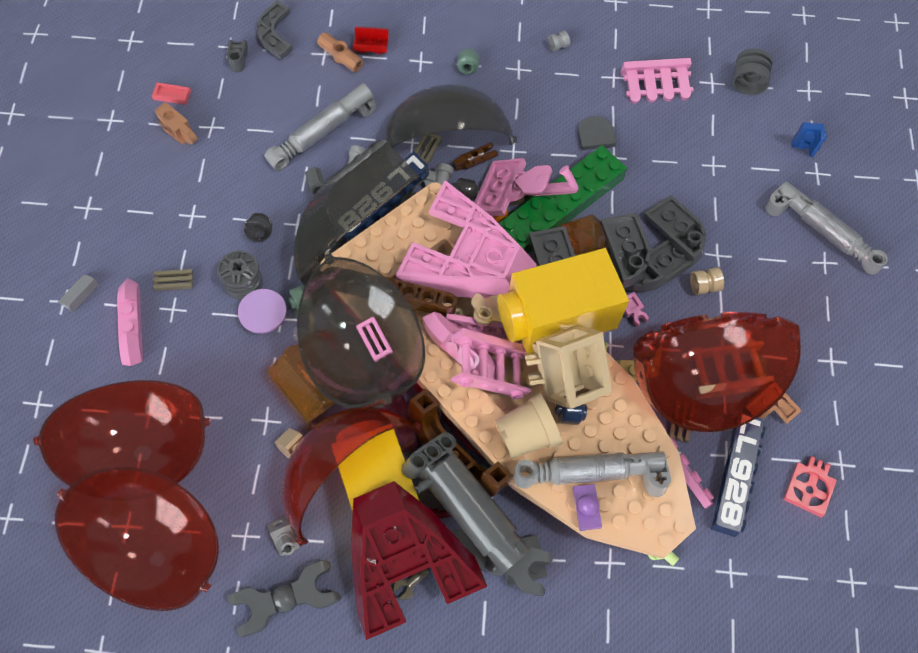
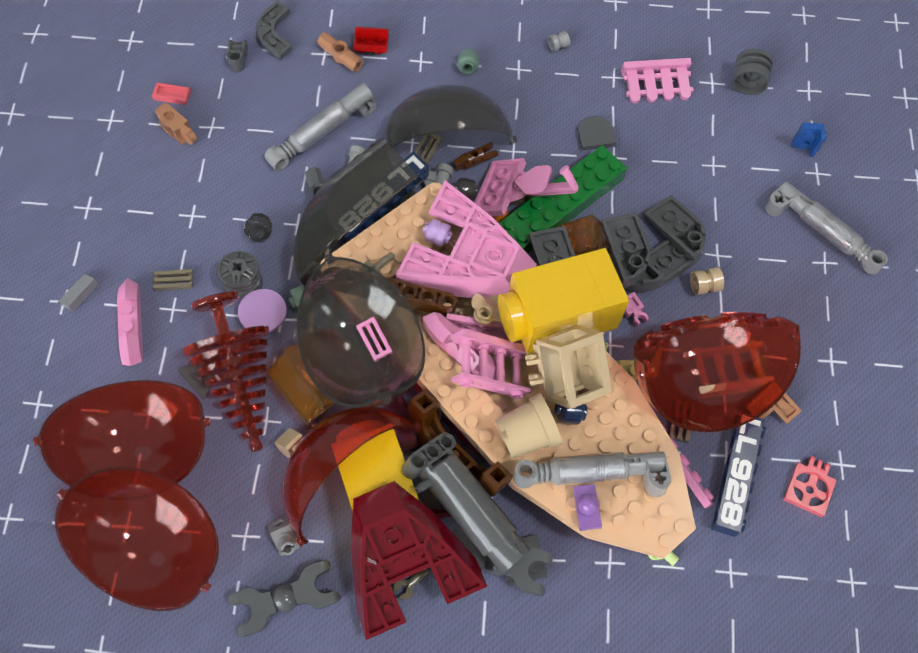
none -> dark grey piece [178,360,222,399]
none -> clear red plant [182,291,269,452]
none -> dark tan bar [362,252,395,275]
none -> lavender piece [422,219,452,247]

